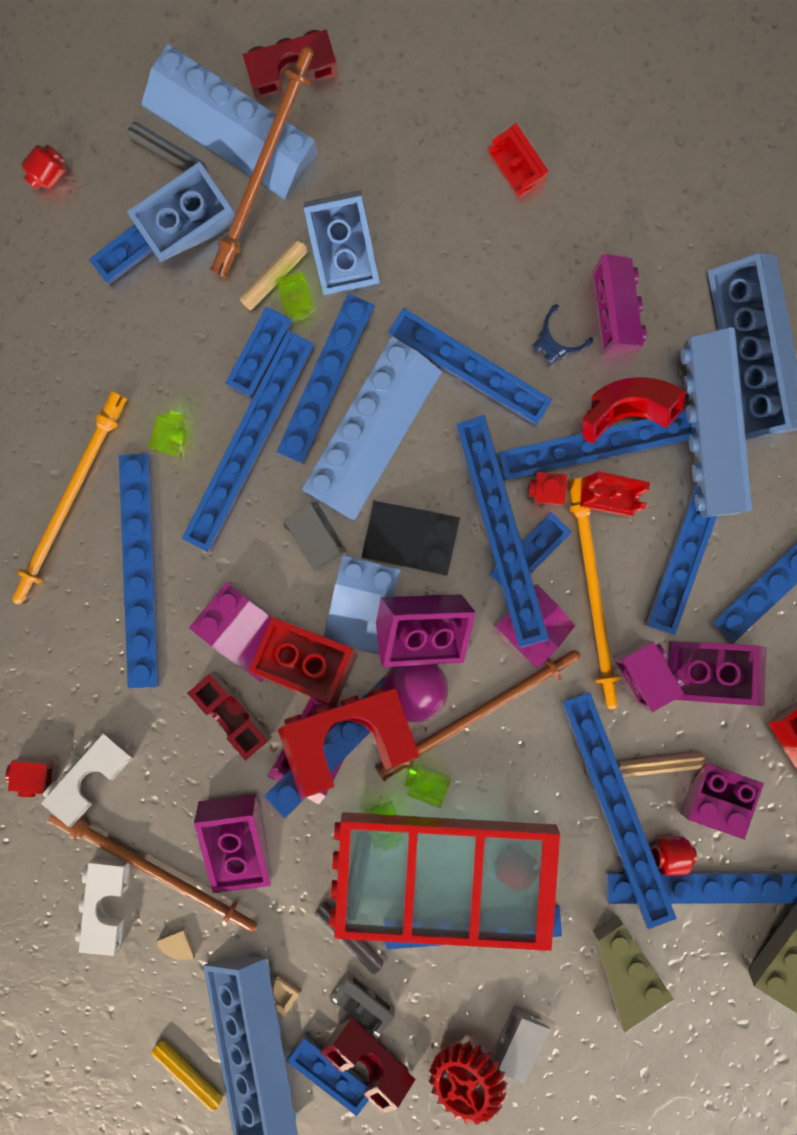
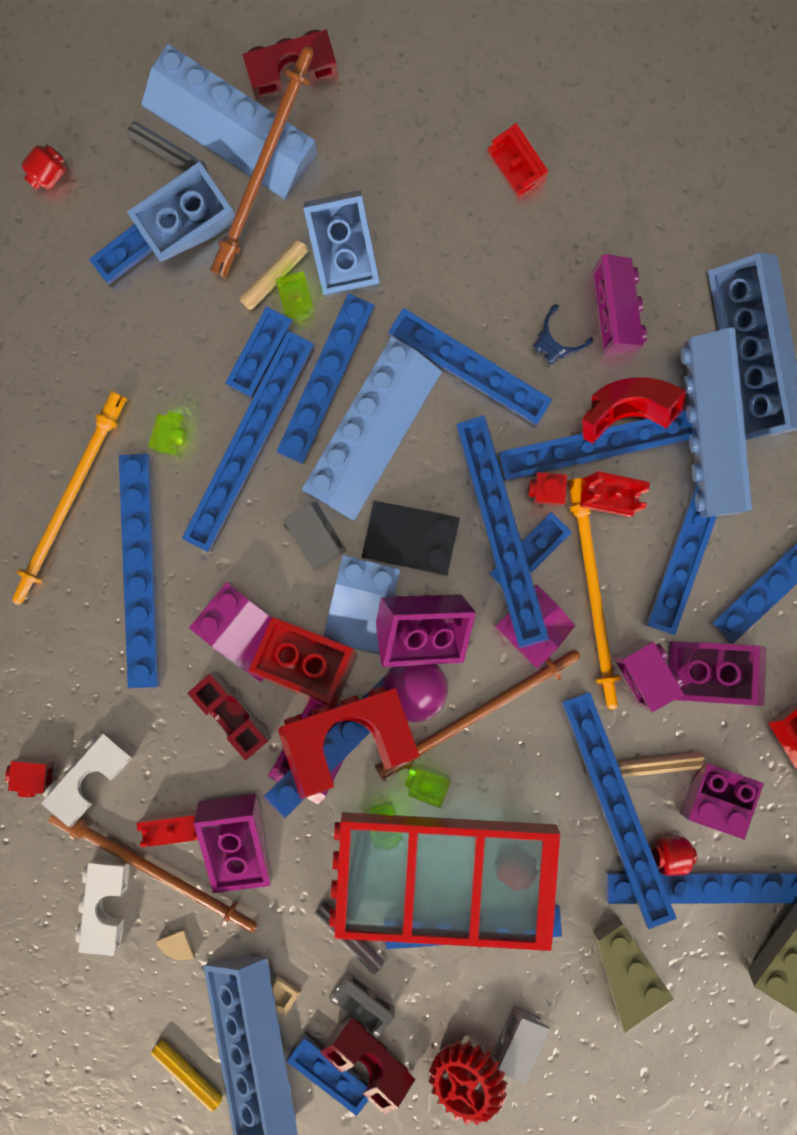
none -> red hinge [136,810,198,848]

